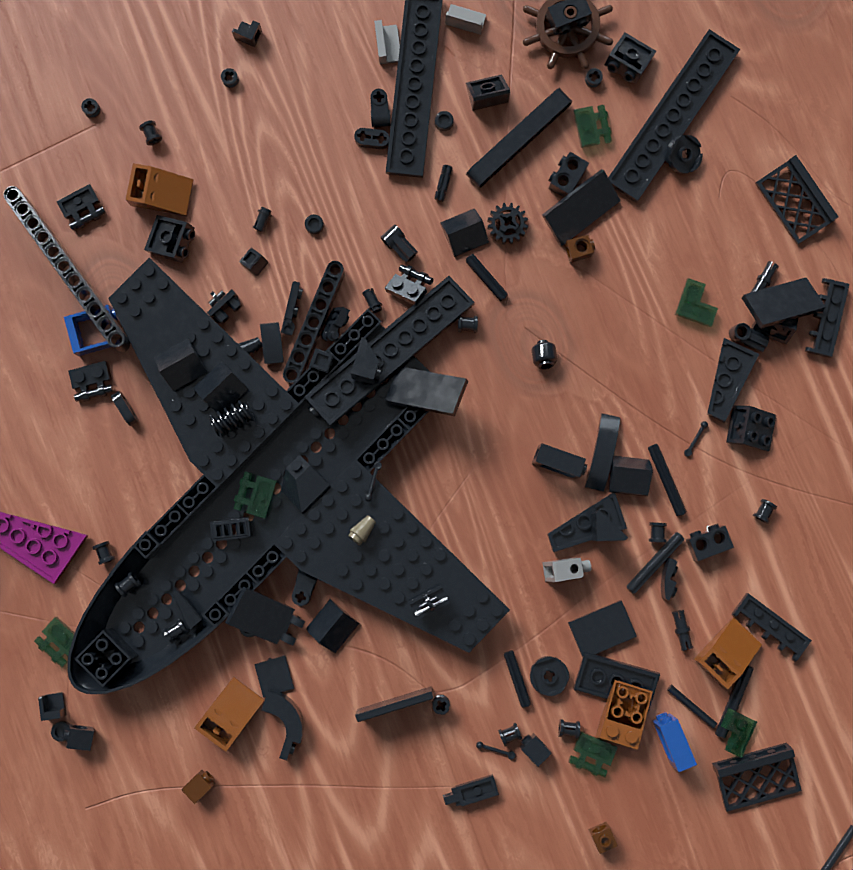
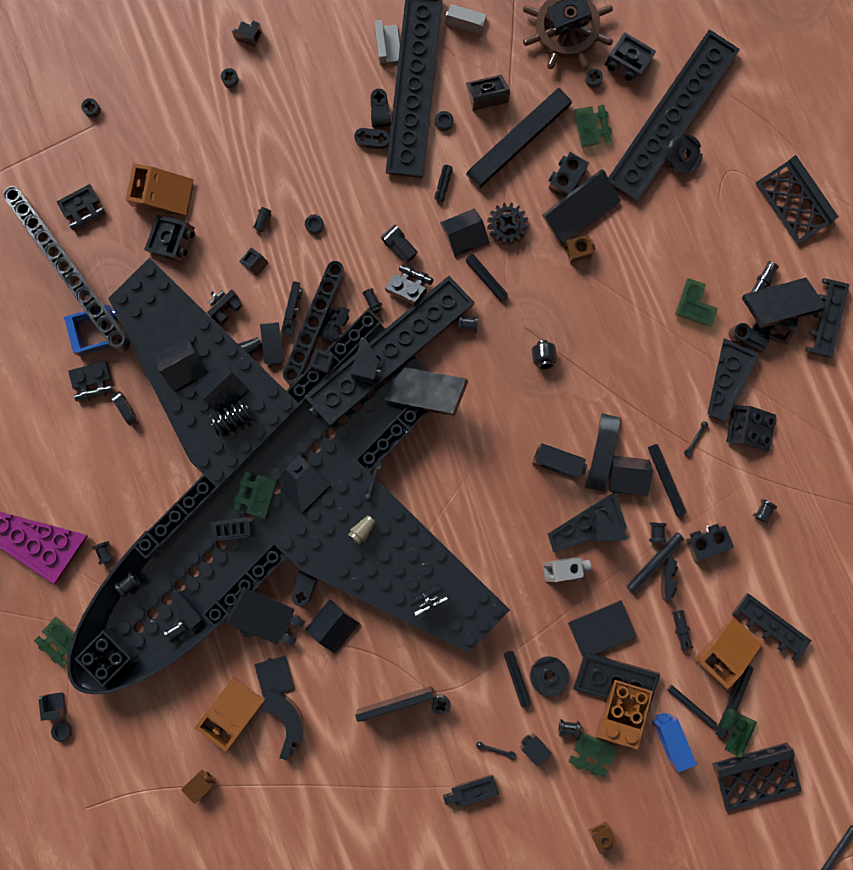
black brick [62,724,94,751] -> none
black bush [139,120,162,146] -> none
black bush [498,723,523,747] -> none

